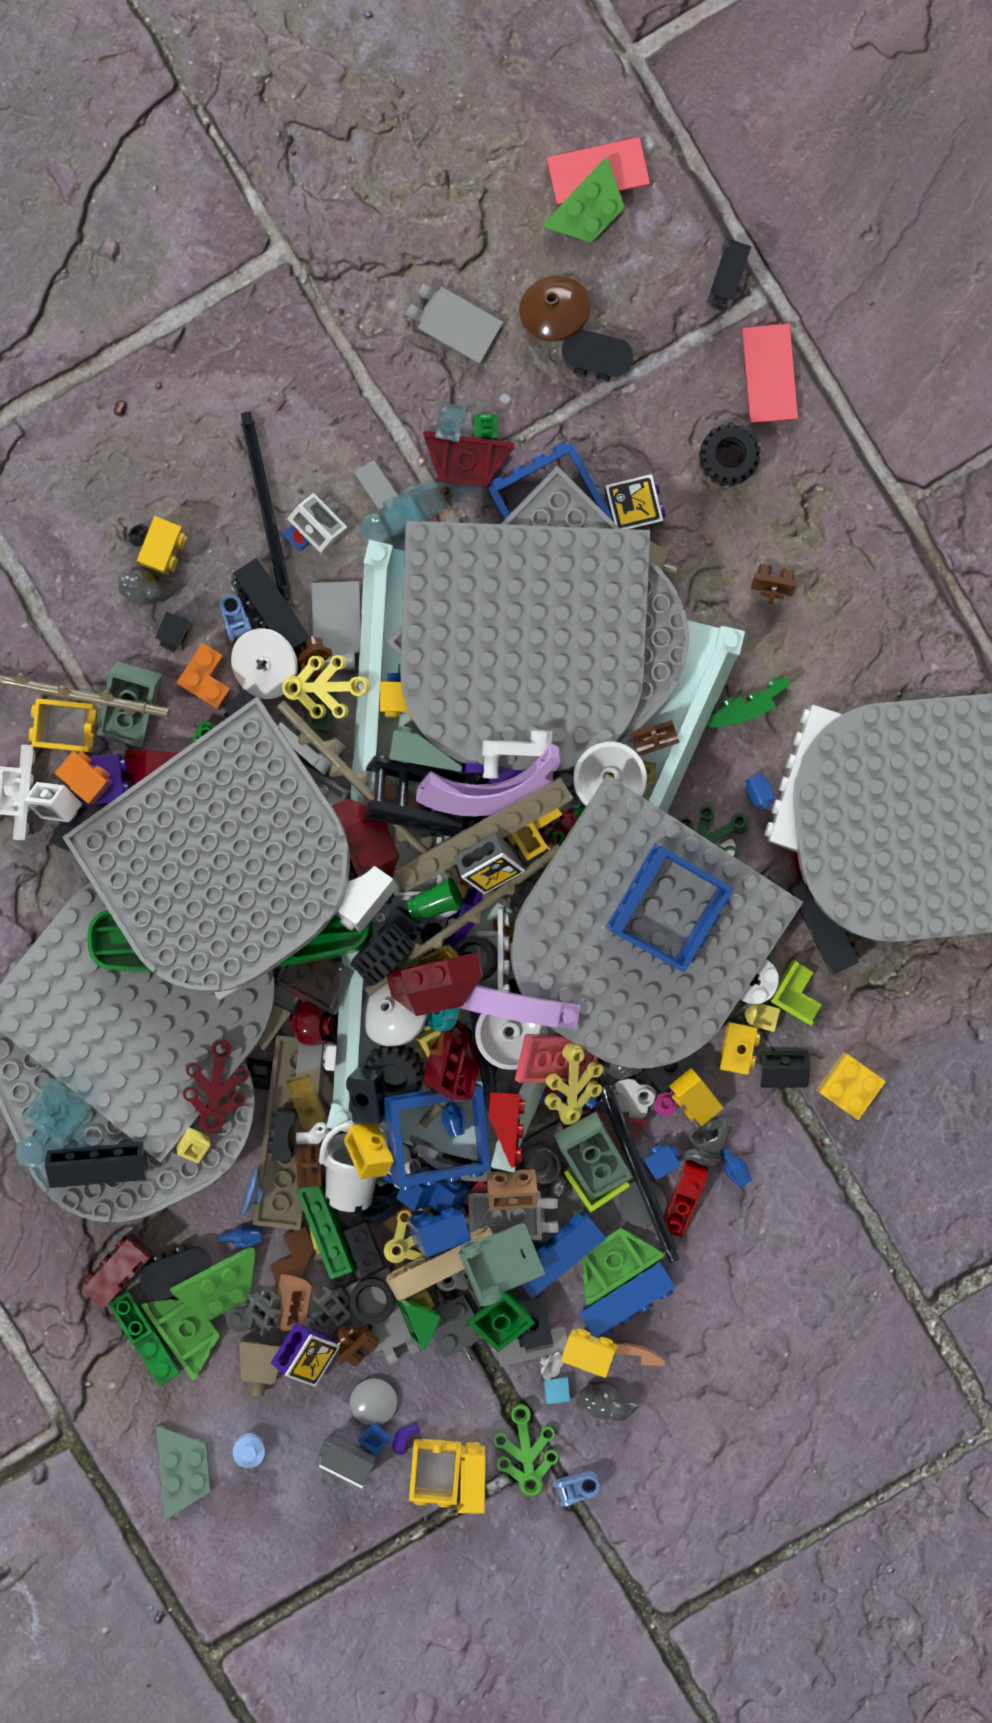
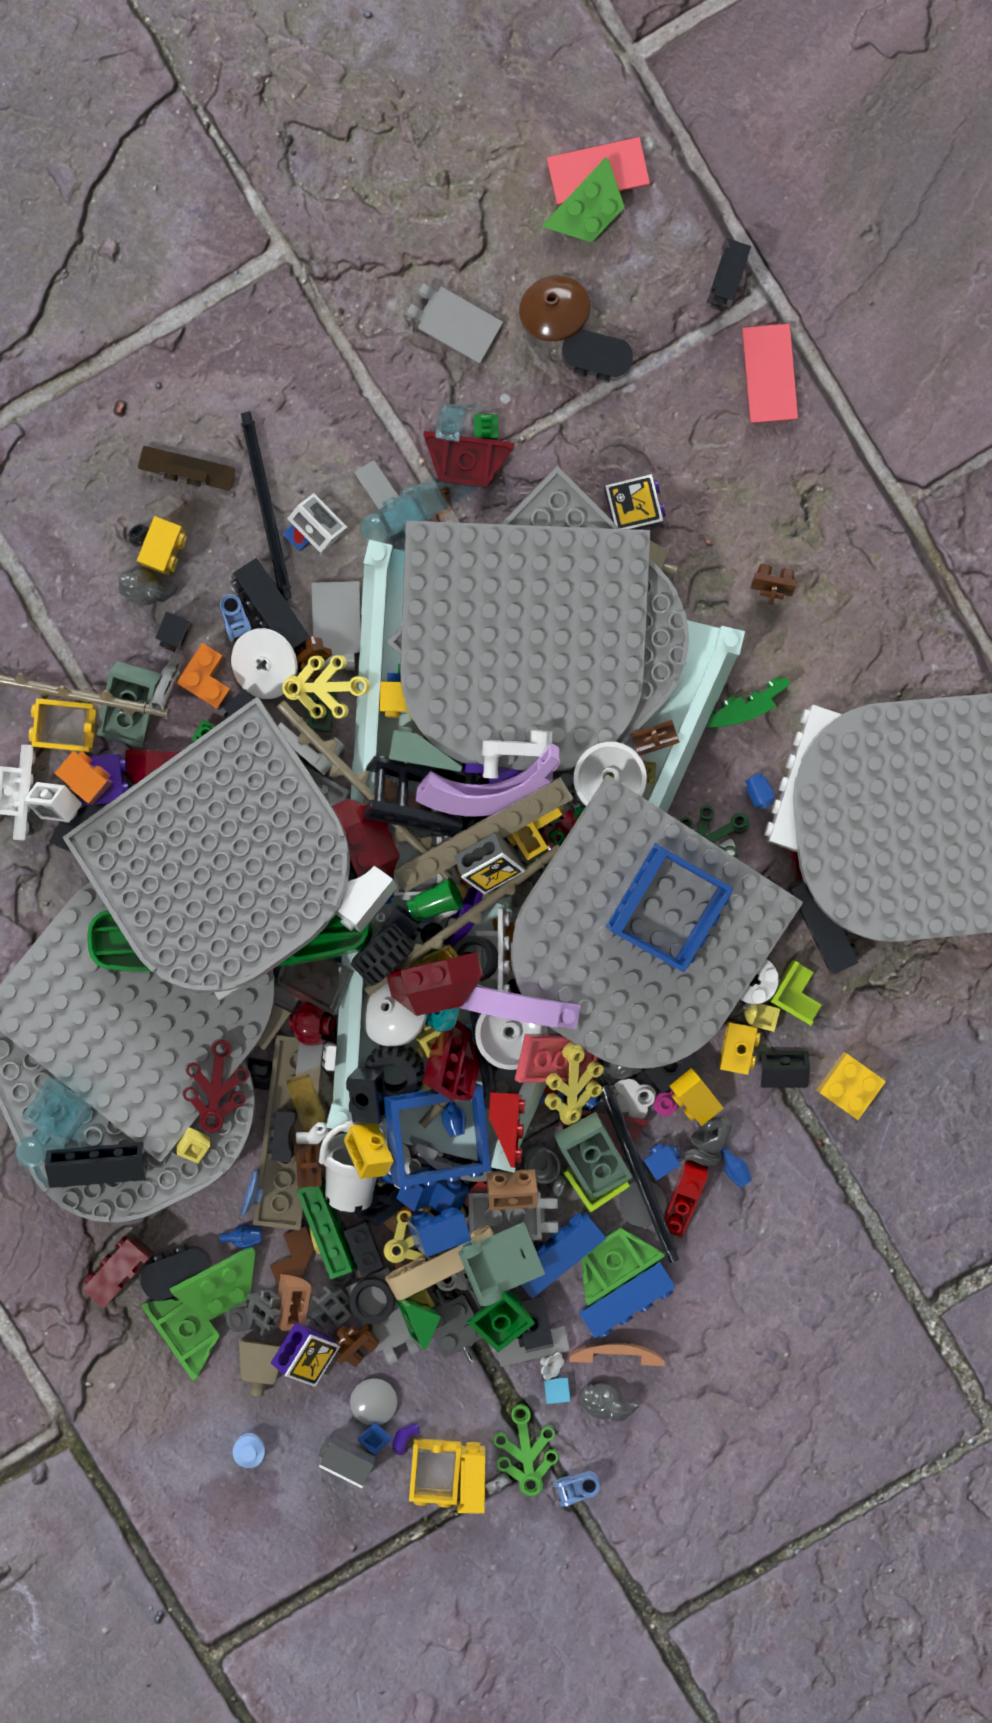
green slope [108,1291,181,1386] -> none
sand green wing [156,1425,211,1519] -> none
blue window [488,442,613,520] -> none
yellow brick [560,1329,618,1378] -> none
black tyre [699,423,761,487] -> none
none -> dark brown bracket [138,446,236,491]
none -> light grey pin [149,653,185,712]

